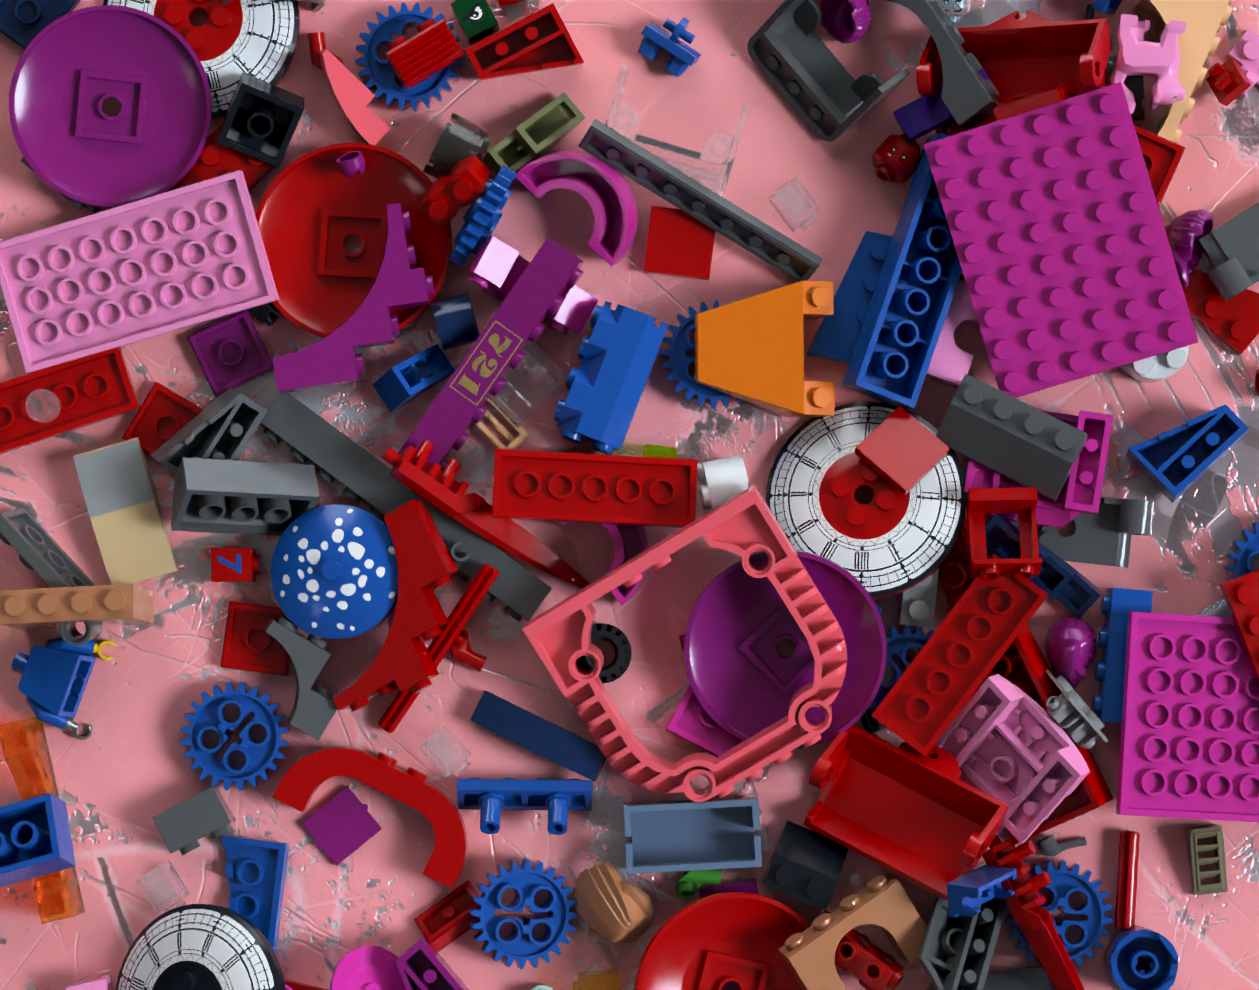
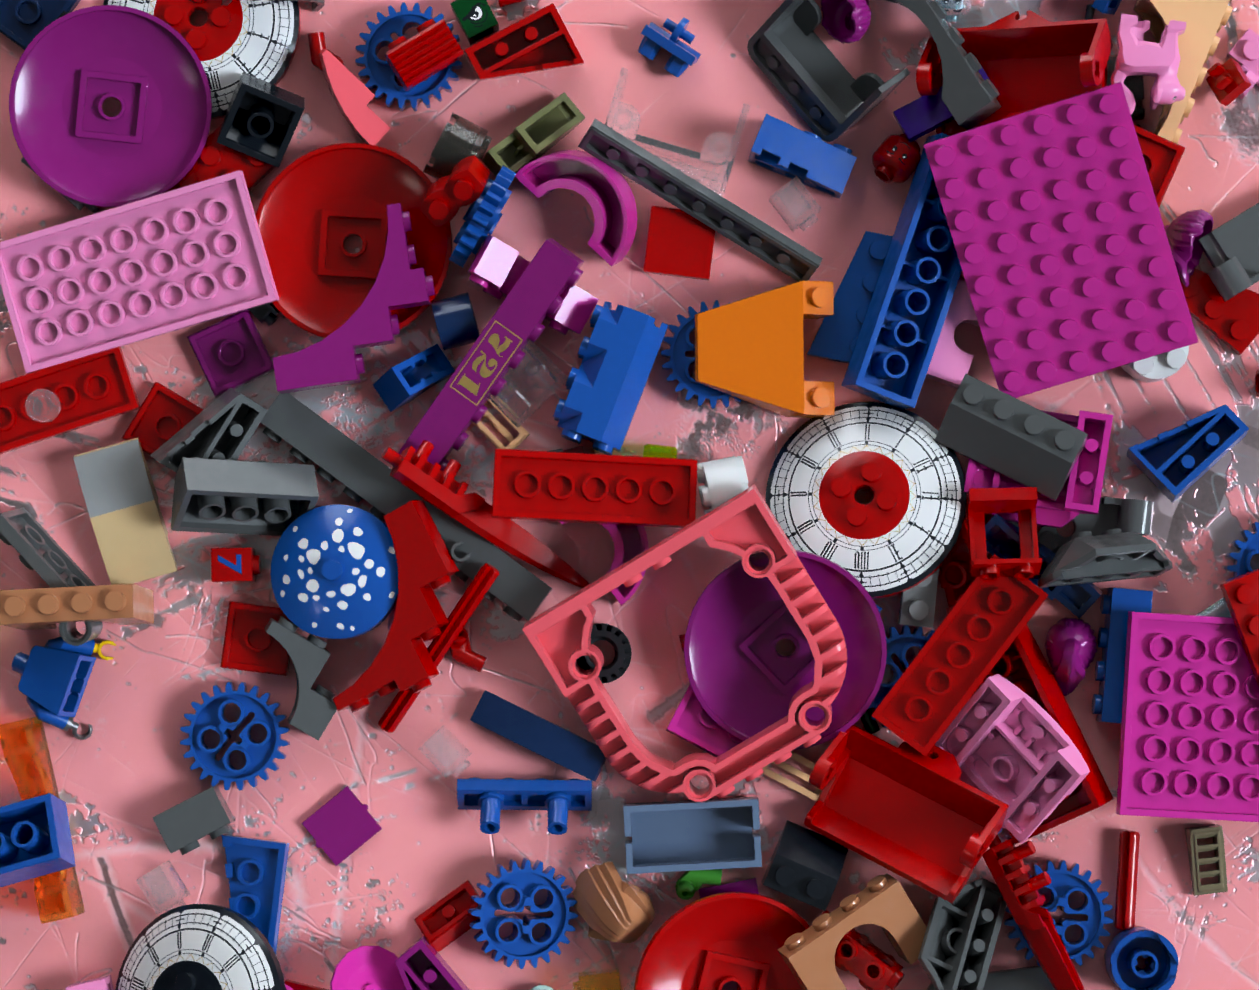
red arch [273,747,468,889] -> none
magenta hinge [336,150,366,179] -> none
tile [854,406,950,496] -> none
blue hinge [947,865,1017,918] -> none
red tile [993,80,1075,121] -> none
dark grey hand [1037,835,1087,857] -> none
light grey hinge [1045,669,1109,749] -> none
none -> blue wedge [748,114,857,199]
none -> light nougat tile [762,751,822,802]
none -> dark grey wedge [1037,529,1173,588]

